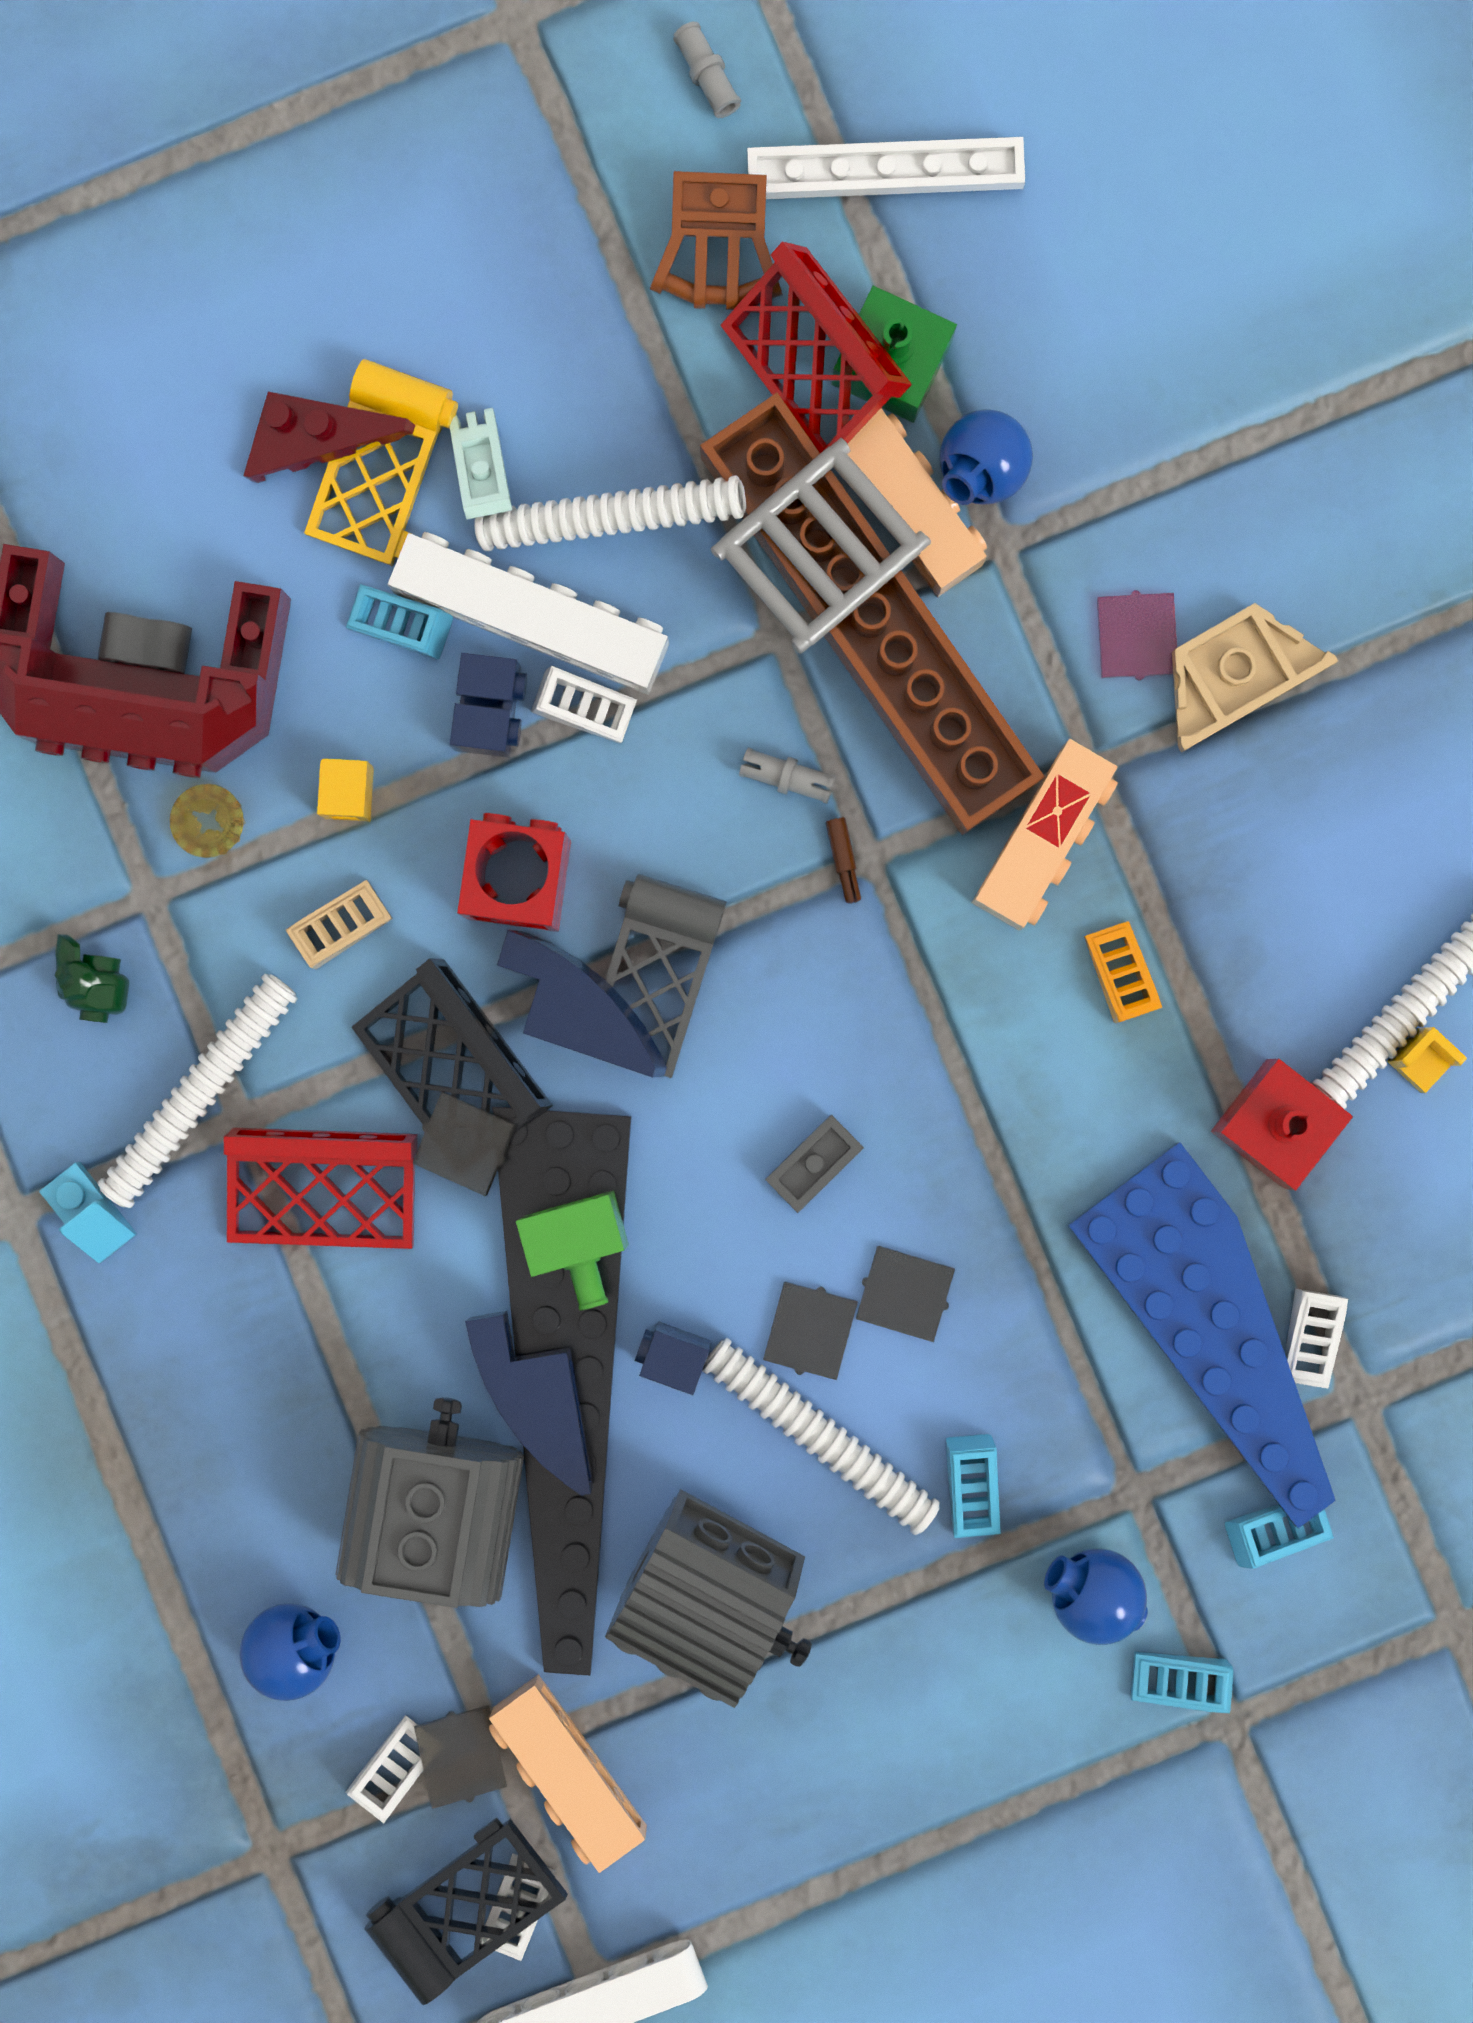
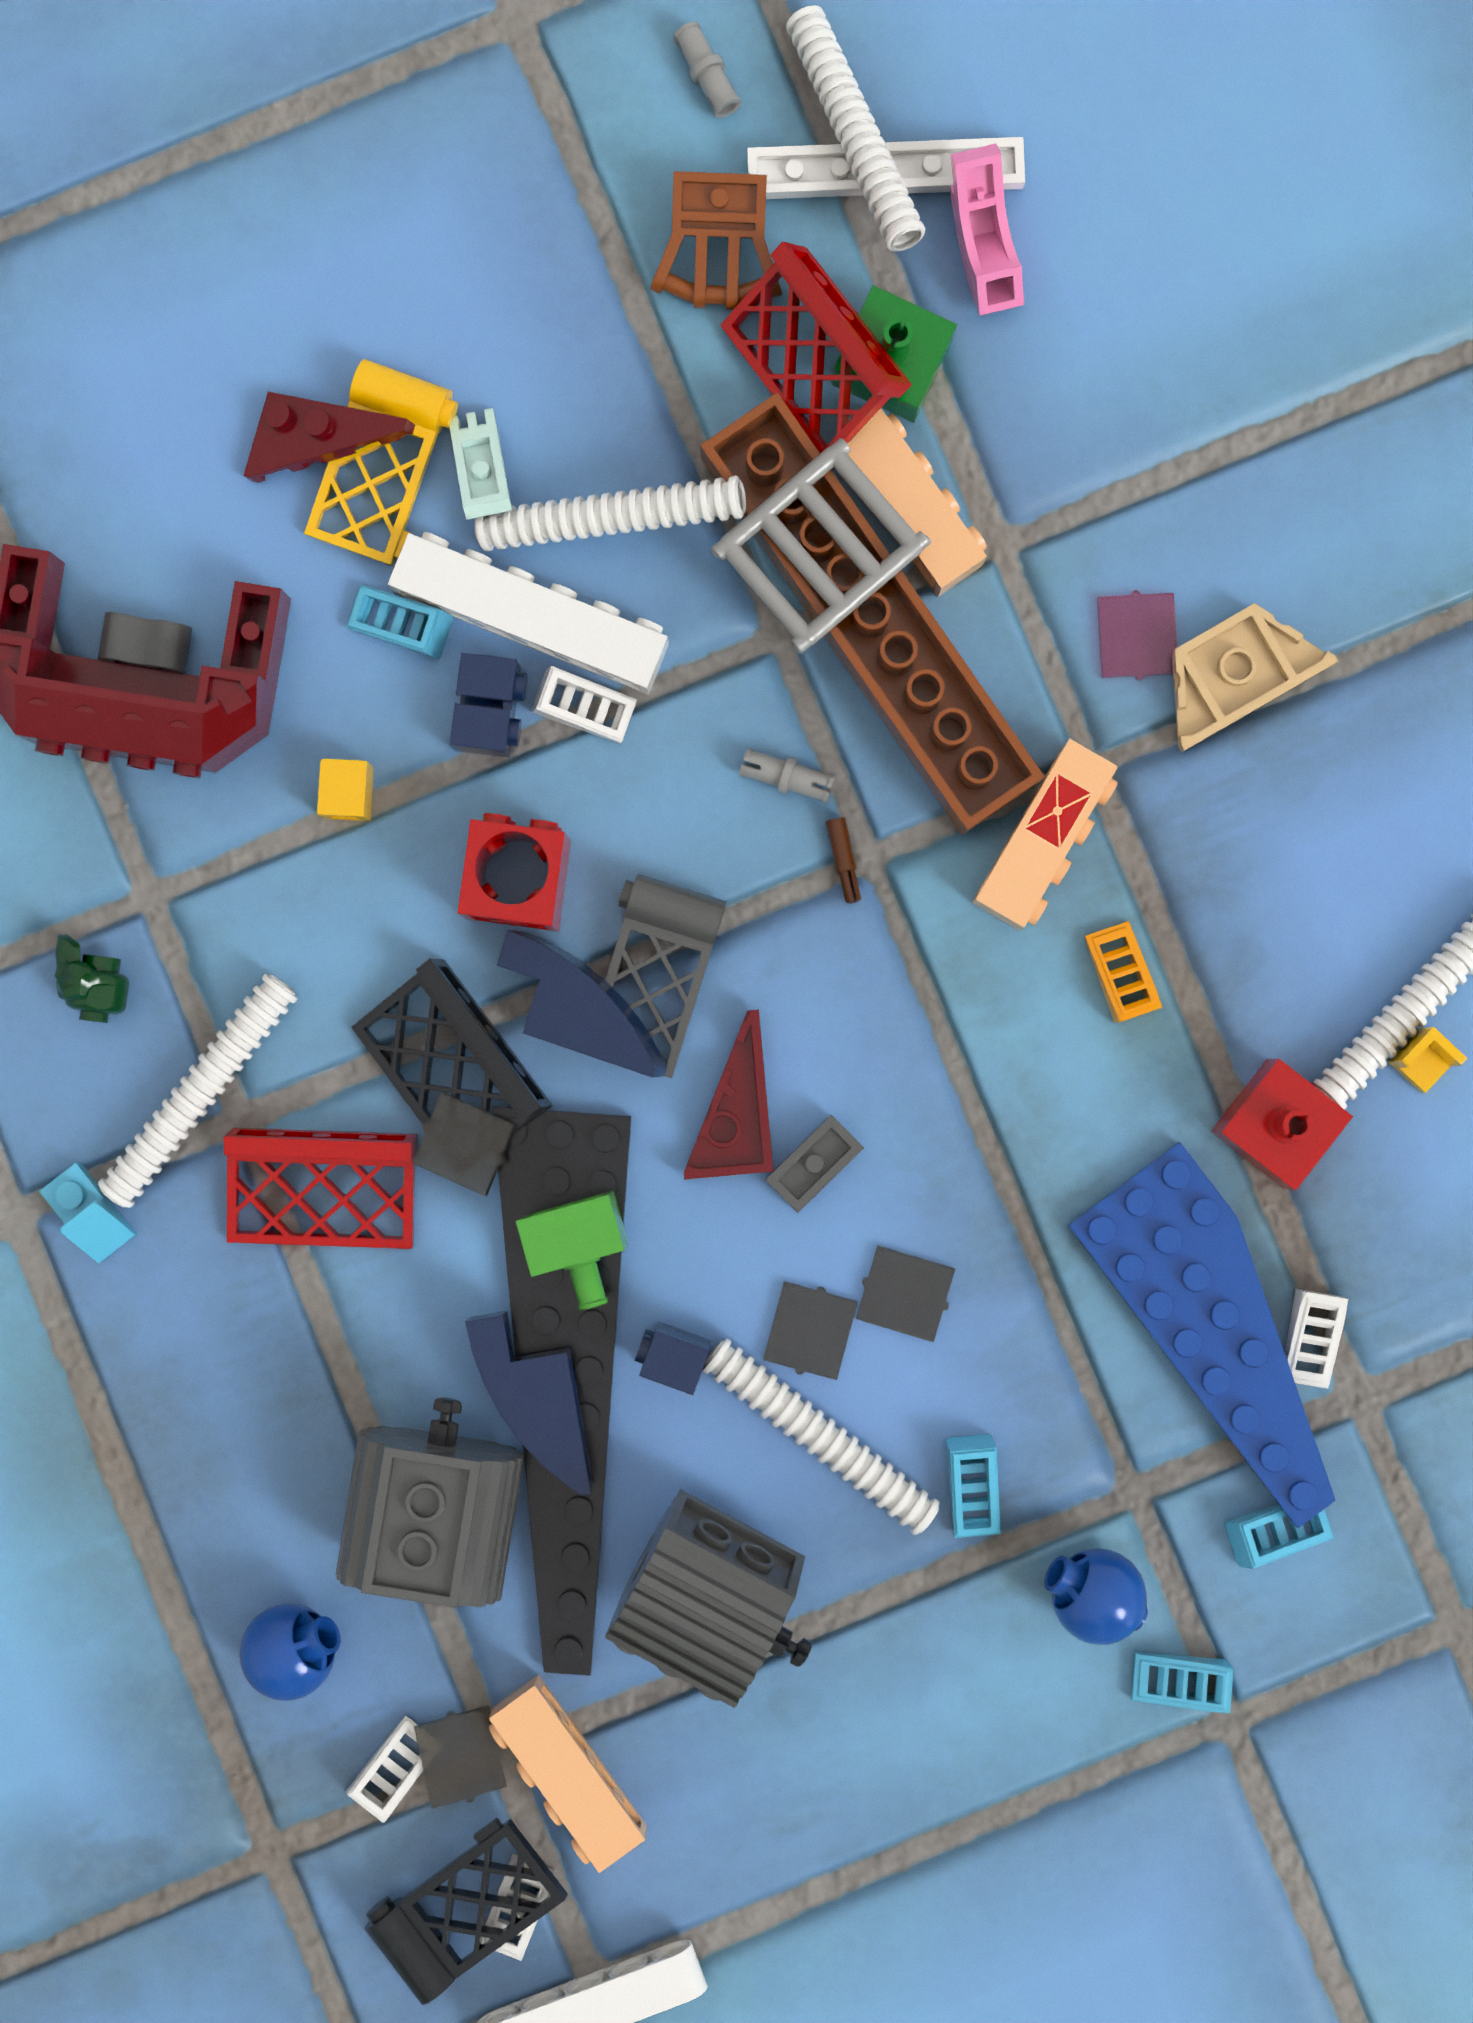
clear yellow gear [170,784,246,859] -> none
tan slope [286,880,393,969] -> none
blue brick [939,409,1033,505] -> none
none -> dark red wing [684,1009,773,1180]
none -> white piece [786,5,926,251]
none -> bright pink arch [950,143,1024,316]

